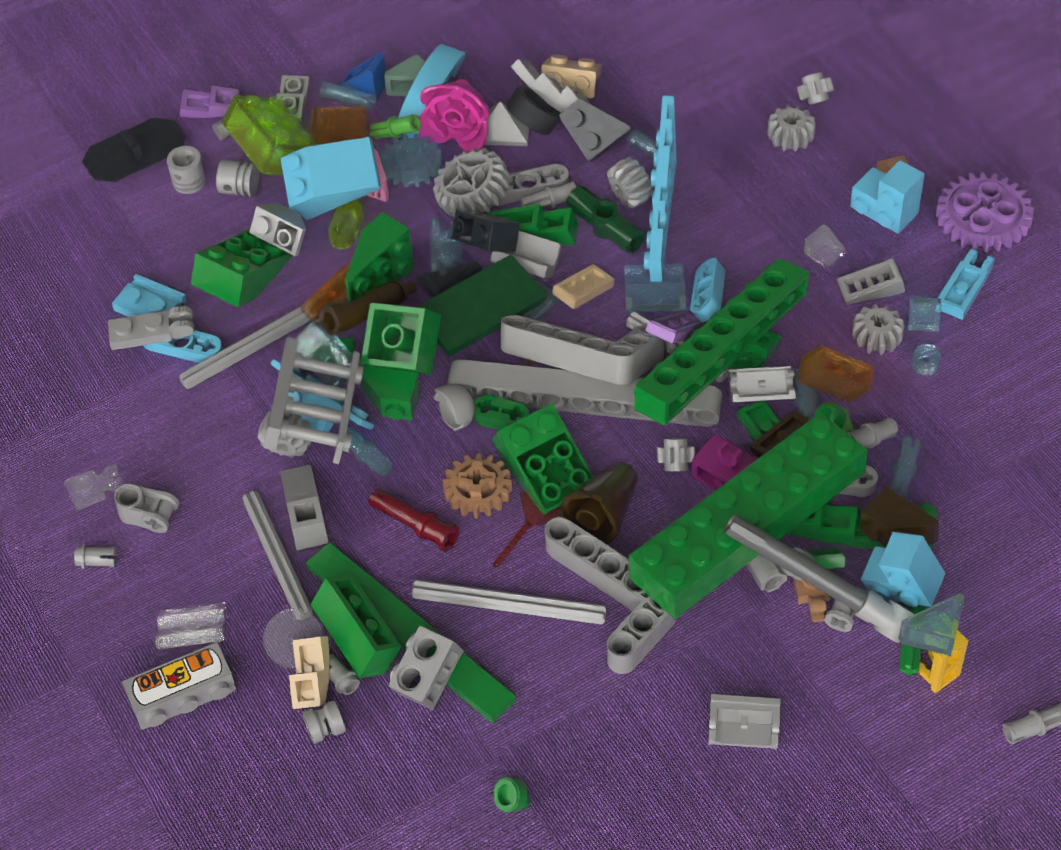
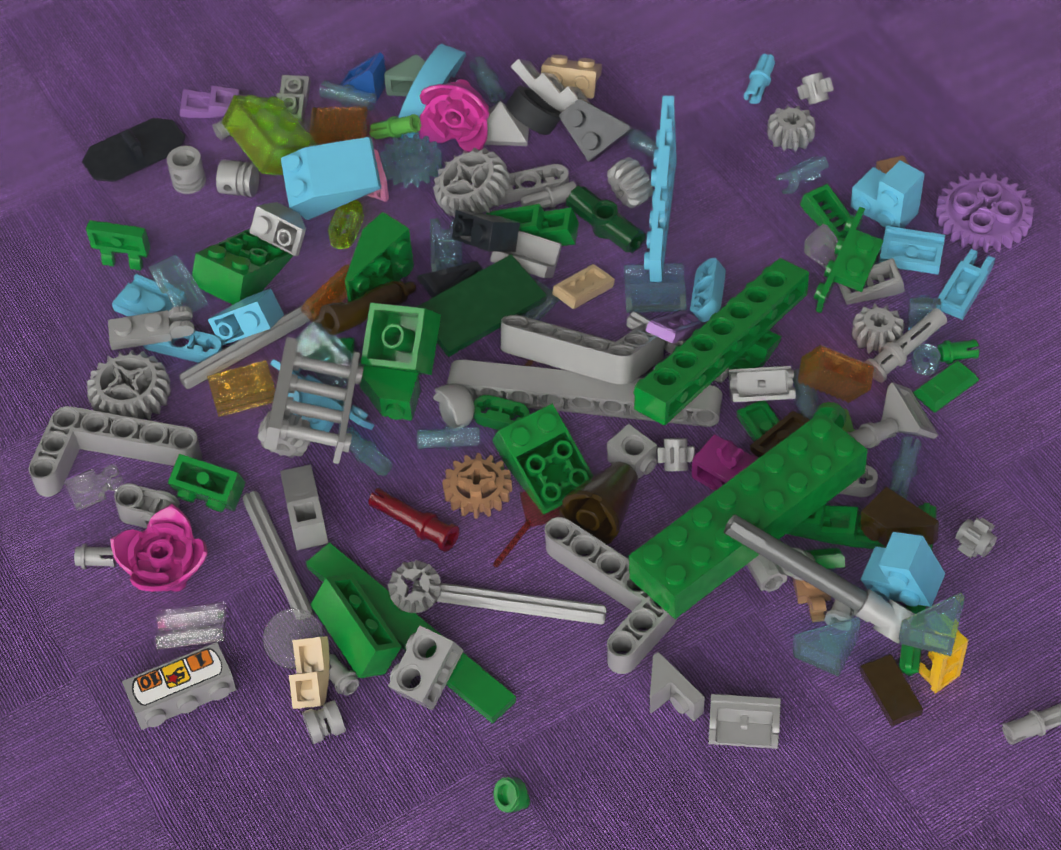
none -> light grey beam [28,406,202,497]
none -> green plate [86,220,151,271]
none -> light grey gear [87,350,171,420]
none -> dark pink brick [110,504,208,592]
none -> clear light blue slope [149,254,208,312]
none -> green brick [168,454,246,513]
none -> clear yellow plate [207,360,275,417]
none -> medium azure slope [208,289,284,346]
none -> light grey gear [388,560,441,613]
none -> clear light blue axle [417,425,480,450]
none -> clear light blue pin [470,56,506,104]
none -> light grey brick [607,424,657,479]
none -> light grey slope [650,652,704,721]
none -> medium azure axle [744,53,775,104]
none -> clear light blue plate [776,156,829,194]
none -> clear light blue slope [792,617,861,677]
none -> green slope [800,183,860,243]
none -> green bracket [813,207,884,313]
none -> dark brown tile [860,654,923,727]
none -> light grey pin [864,308,947,383]
none -> medium azure plate [879,226,945,275]
none -> light grey slope [881,382,938,439]
none -> green tile [913,360,979,413]
none -> green pin [937,339,979,365]
none -> light grey gear [955,518,997,559]

